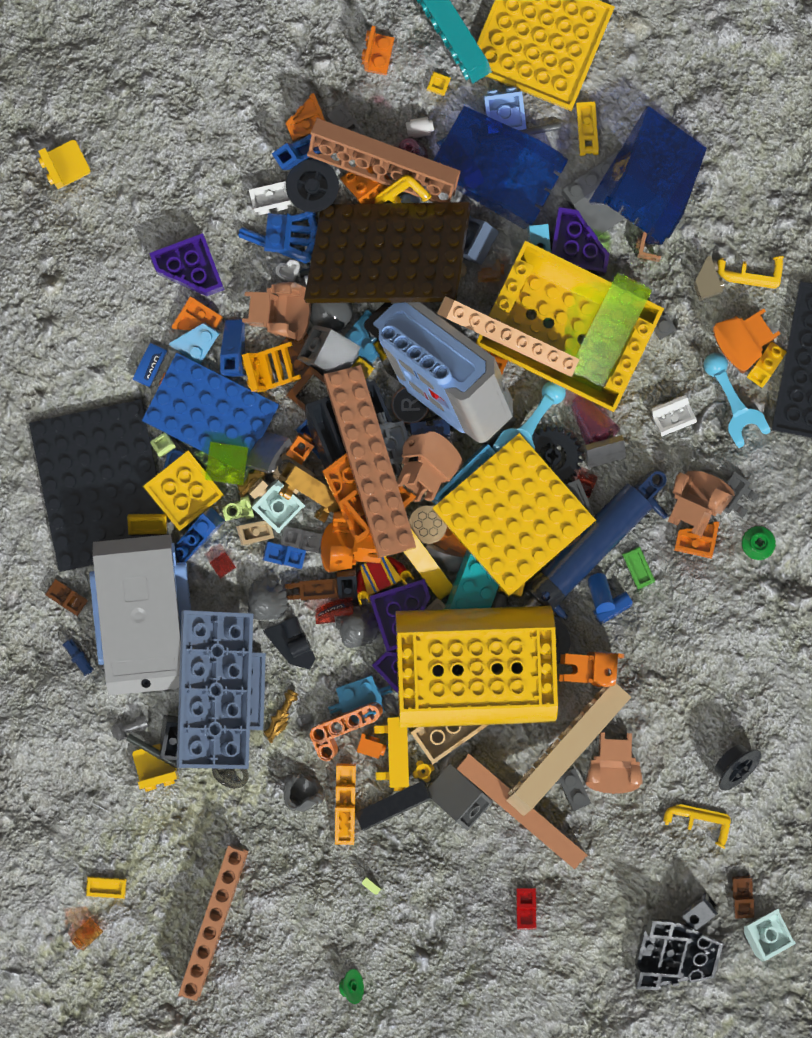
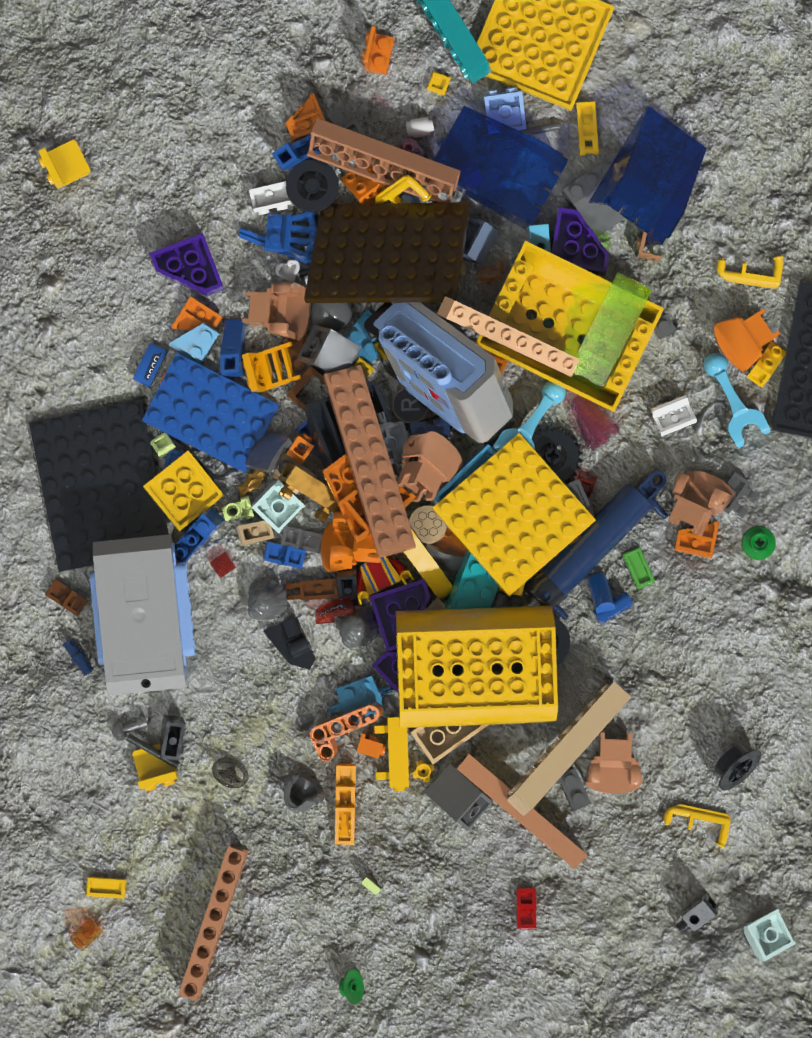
yellow tile [127,514,167,535] -> none
sand blue slope [177,610,266,769] -> none
clear neon green plate [205,442,249,486] -> none
tan plate [248,478,268,499] -> none
pearl gold piece [263,689,298,743] -> none
black tile [355,781,432,831] -> none
orange piece [559,652,625,687] -> none
flat silver slope [585,435,626,468] -> none
black wedge [635,918,723,990] -> none
dark tan slope [693,256,725,302] -> none
reddish brown slope [732,876,754,919] -> none

